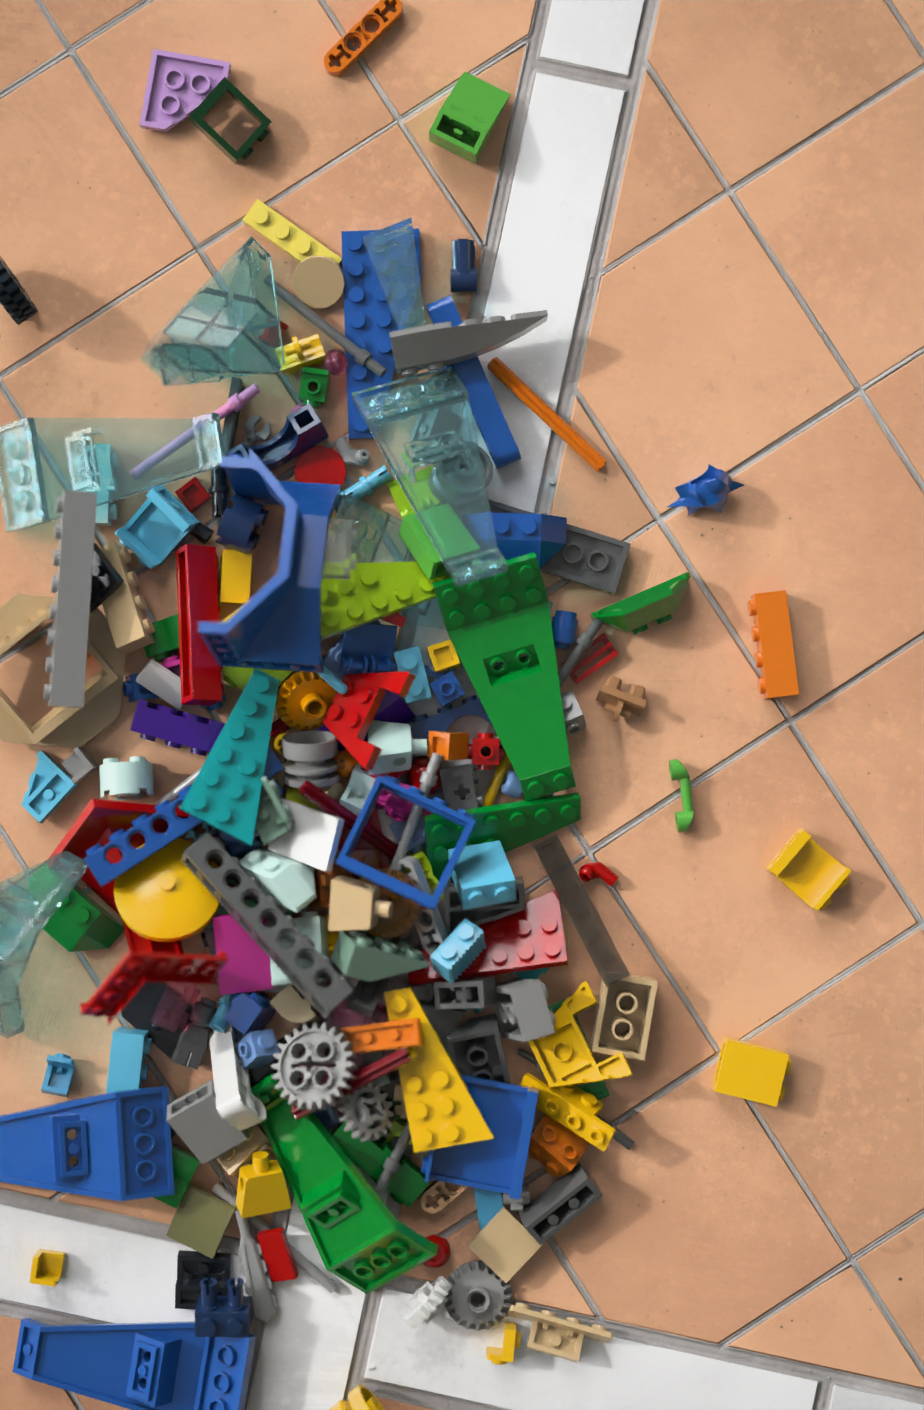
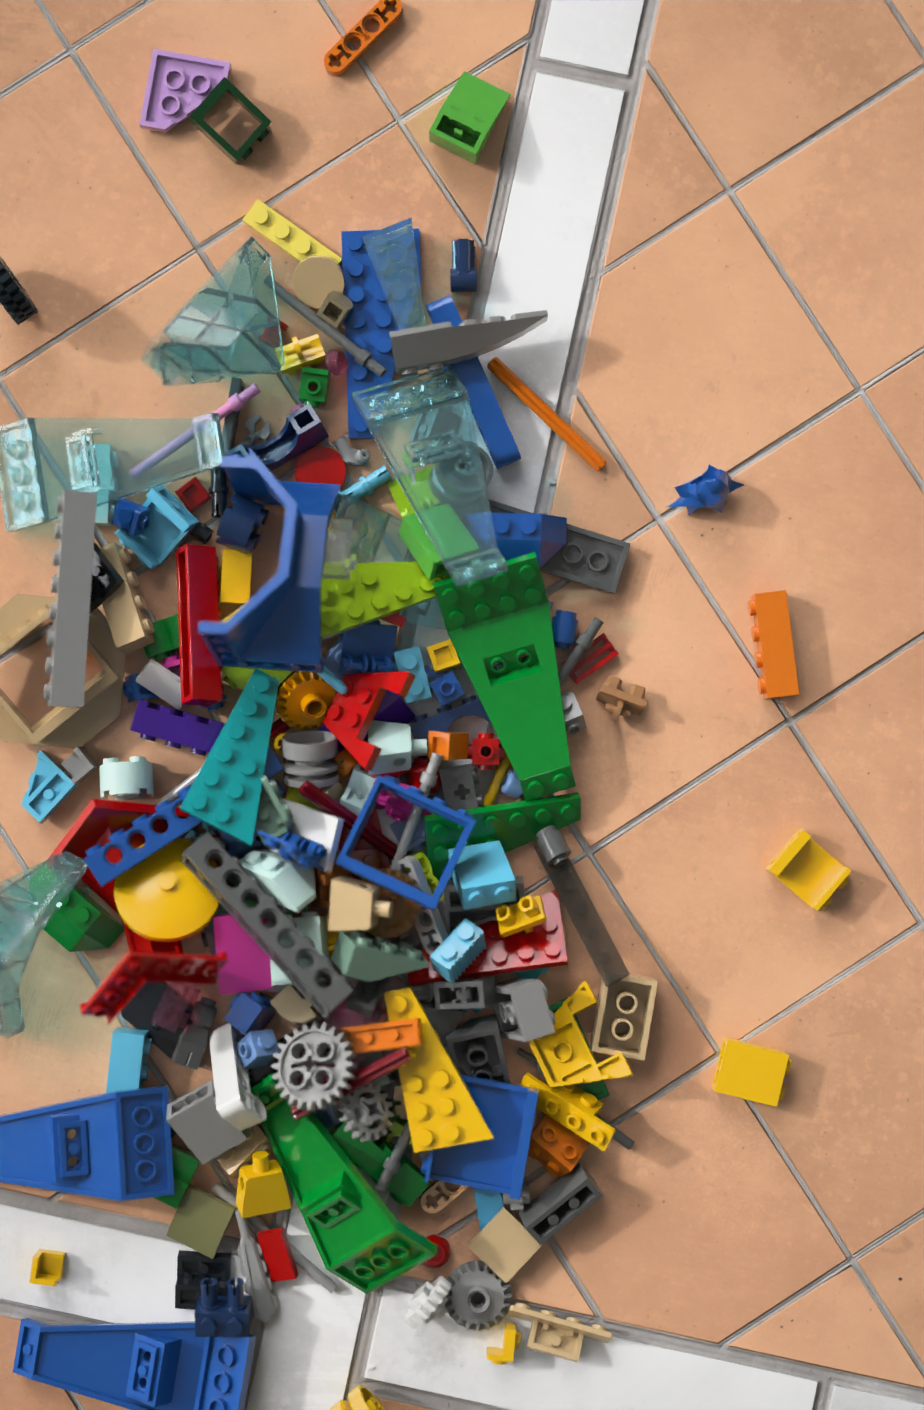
dark azure bracket [41,1053,76,1098] -> none
medium azure pin [209,992,242,1033] -> none
red arm [579,862,619,887] -> none
green wedge [590,571,690,635] -> none
bright green bar [669,759,694,833] -> none
none -> blue bracket [112,497,151,536]
none -> blue hinge [257,830,327,870]
none -> dark tan brick [316,291,353,330]
none -> yellow hips [496,895,547,938]
none -> dark grey brick [536,825,571,866]

